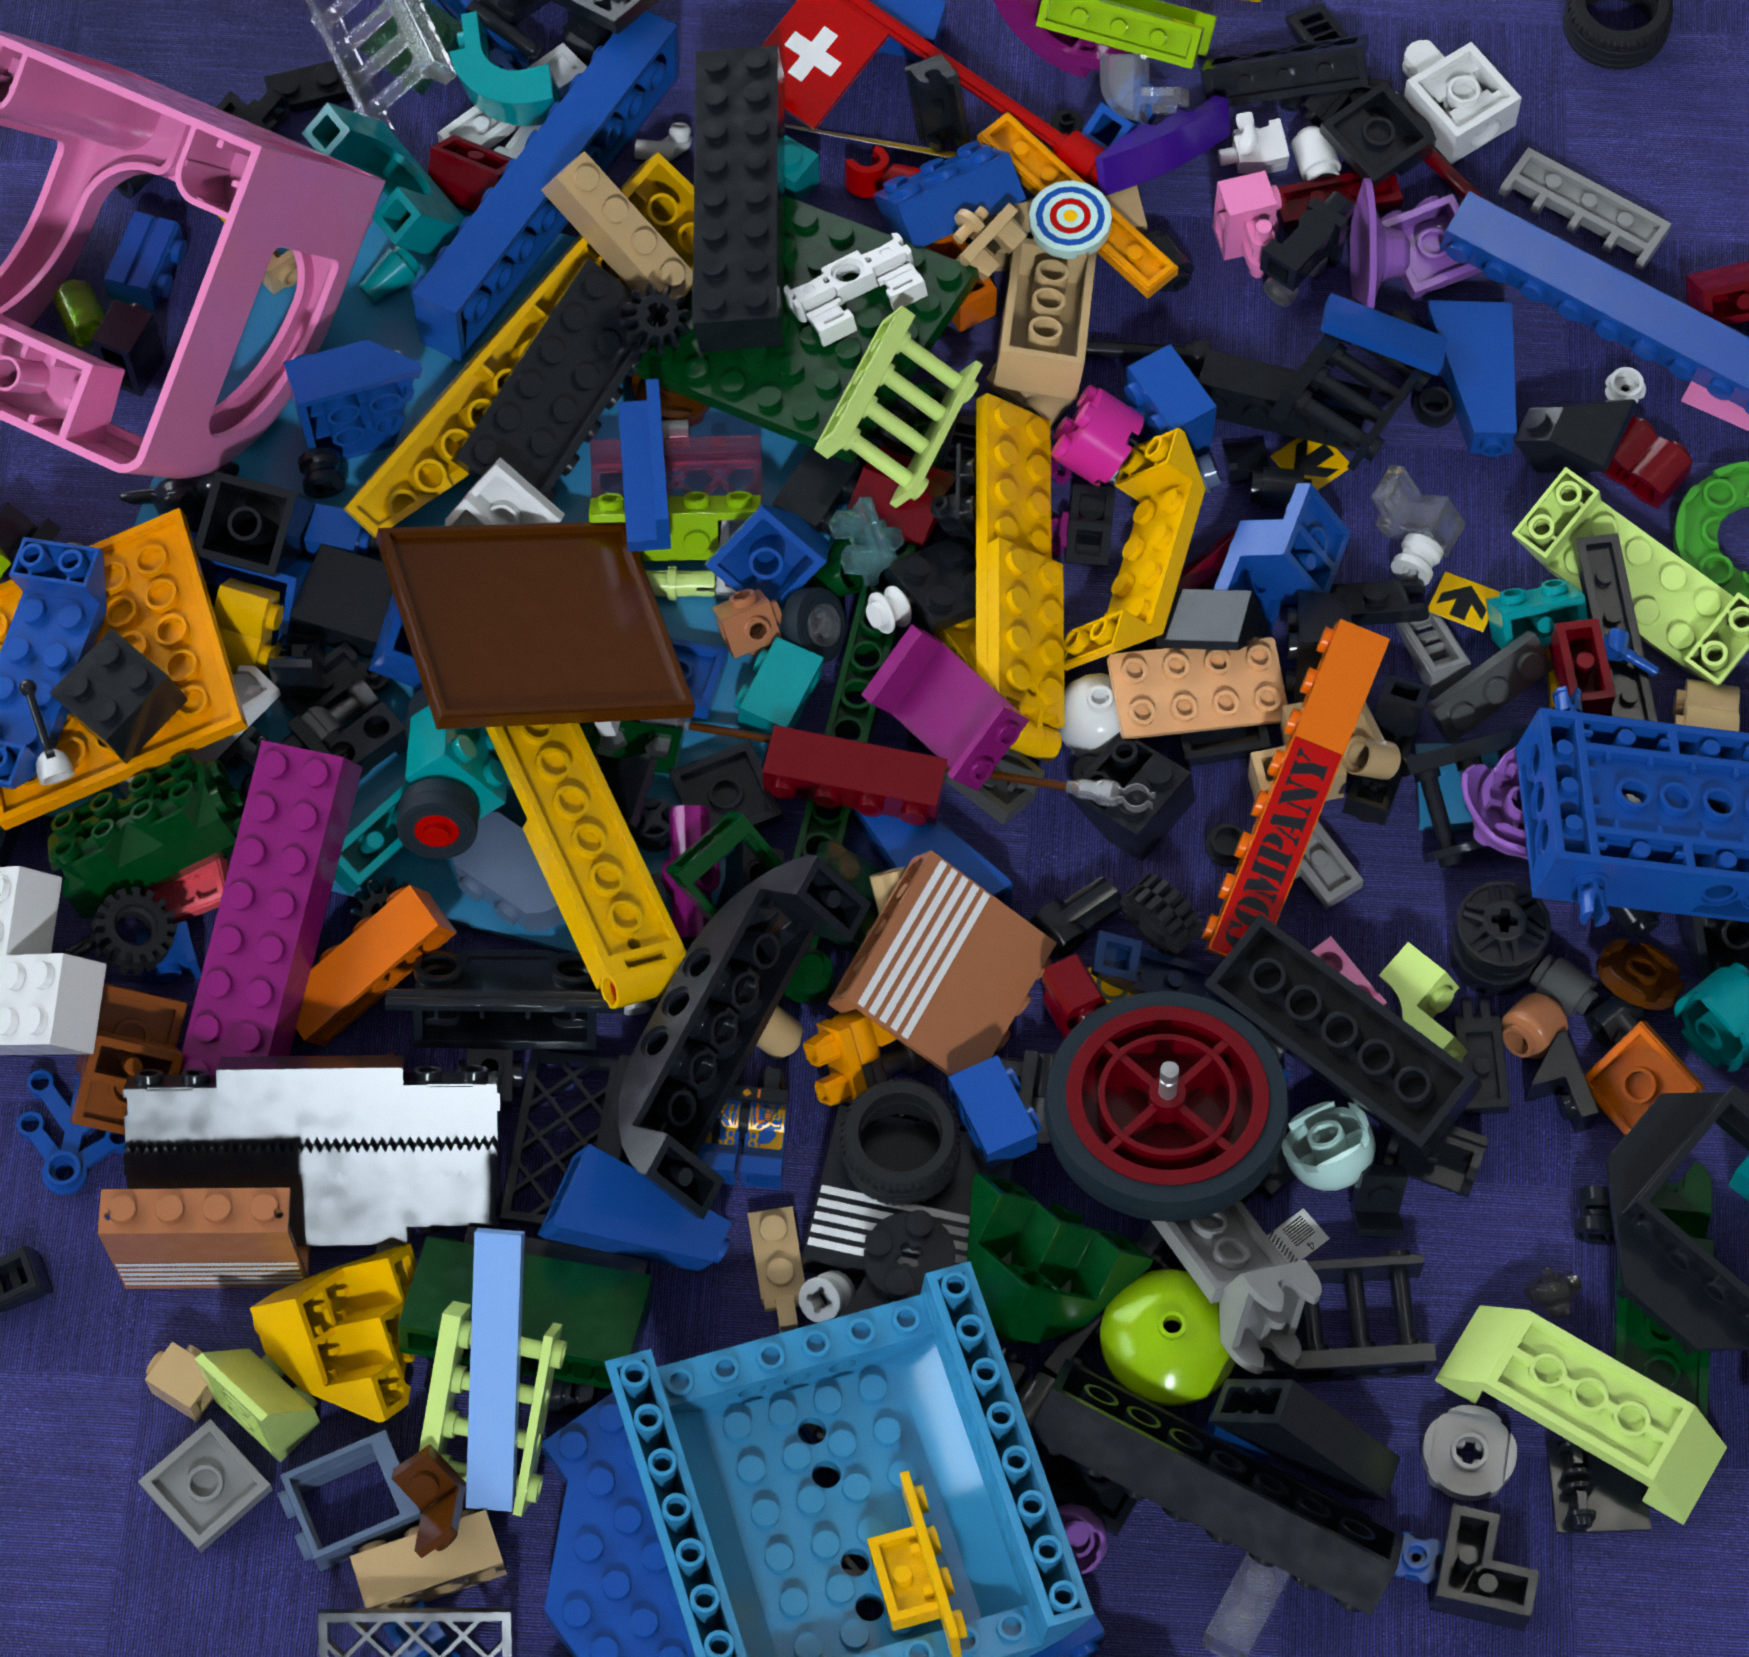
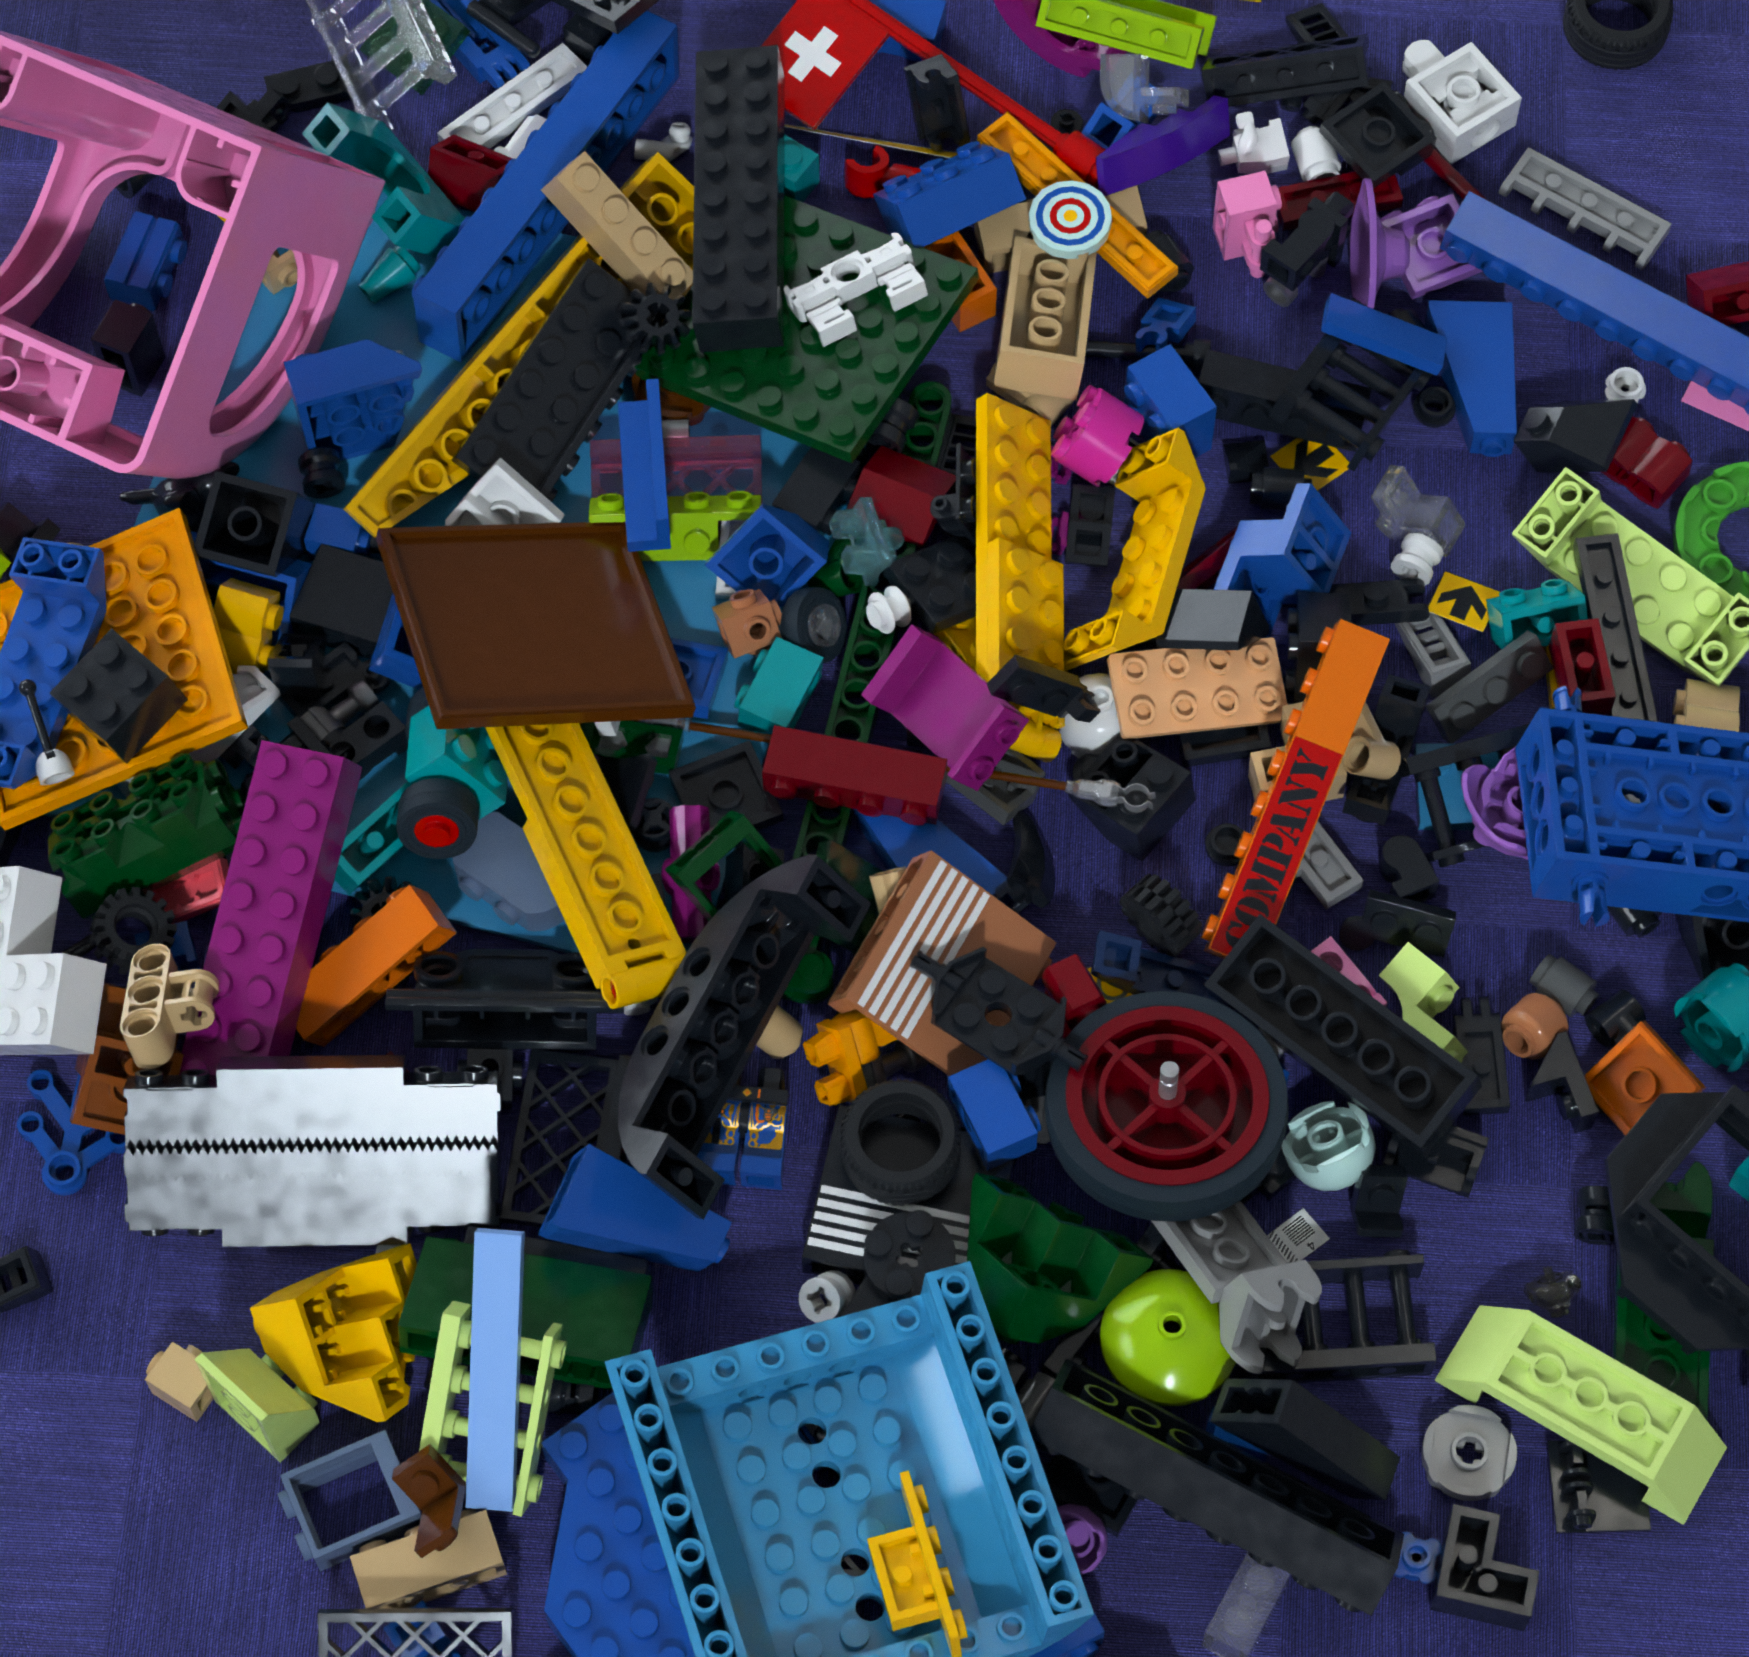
clear neon green brick [53,280,105,346] -> none
nougat panel [98,1188,311,1289] -> none
light grey plate [138,1419,273,1553] -> none
teal arch [449,11,560,126] -> none
yellowish green pin [645,566,716,601] -> none
tan hinge [747,1206,805,1333] -> none
yellowish green fence [814,306,983,508] -> none
tan hips [953,202,1027,281] -> none
black piece [1030,876,1123,958] -> none
sand blue plate [1193,453,1221,493] -> none
black wheel [1448,880,1551,996] -> none
reddish brown tile [1596,939,1685,1010] -> none
blue hand [1603,628,1659,677] -> none
none -> tan beam [120,944,220,1069]
none -> black plate [910,947,1088,1076]
none -> black hinge [987,655,1101,723]
none -> black piece [995,811,1056,913]
none -> blue plate [1136,297,1196,352]
none -> black hinge [1339,889,1456,958]
none -> black leg [1379,835,1439,903]

